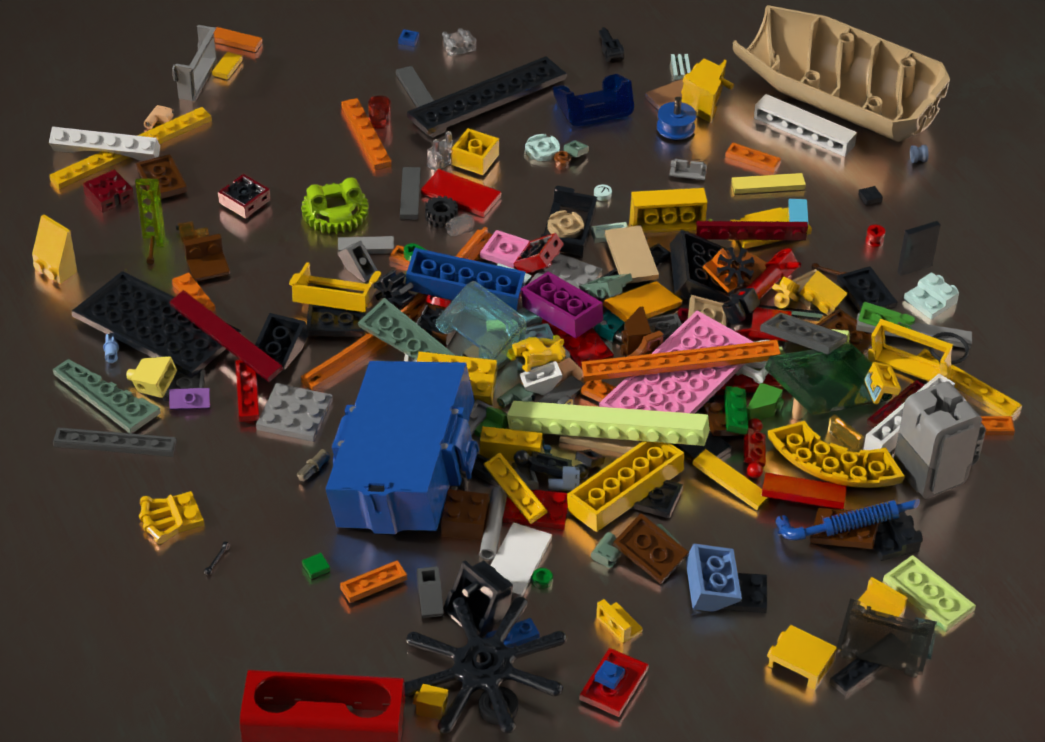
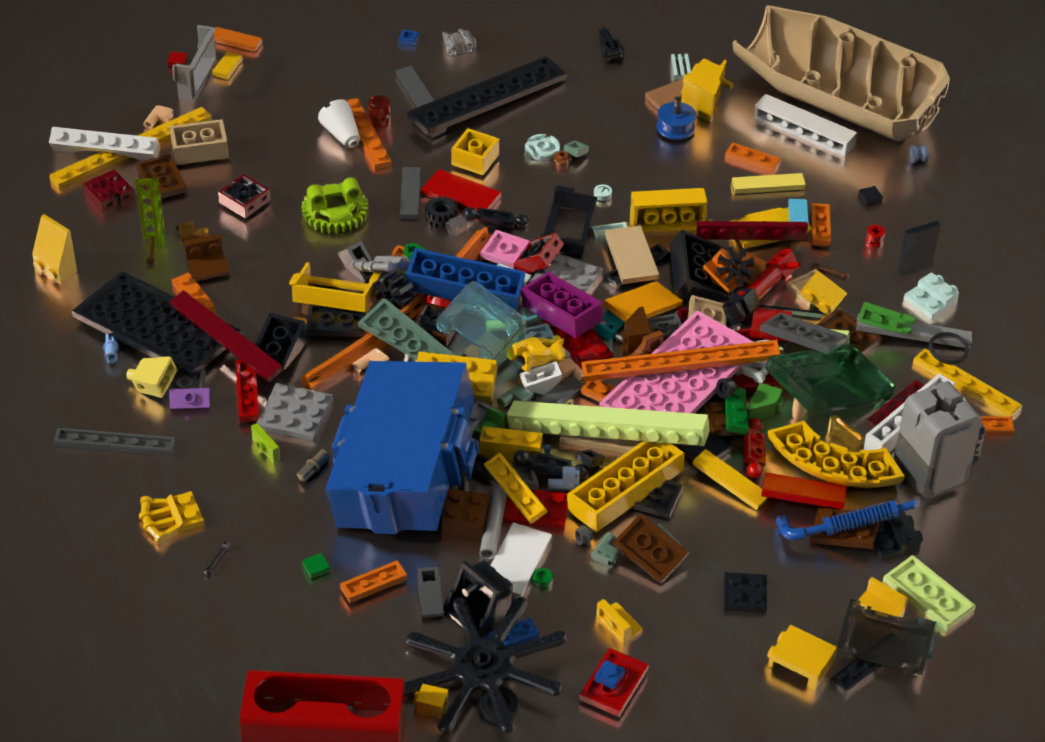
sand green wing [53,359,161,434] -> none
light grey tile [338,236,394,254] -> none
clear piece [427,131,456,172] -> none
tan tile [548,210,584,238] -> none
clear blue windscreen [553,74,634,126] -> none
sand green plate [579,273,633,301] -> none
light grey hinge [669,158,707,180] -> none
medium blue slope [685,544,742,612] -> none
yellow hips [772,277,800,309] -> none
black plate [837,266,898,313] -> none
yellow panel [865,362,901,404] -> none
yellow piece [868,319,953,381] -> none
none -> red tile [167,52,188,67]
none -> tan brick [169,119,229,165]
none -> lime plate [251,423,280,463]
none -> white cone [318,99,360,148]
none -> light grey plate [351,255,411,272]
none -> light nougat piece [353,348,389,372]
none -> black plate [463,207,529,228]
none -> dark grey plate [575,525,593,546]
none -> black tile [716,378,737,398]
none -> orange plate [811,203,831,246]

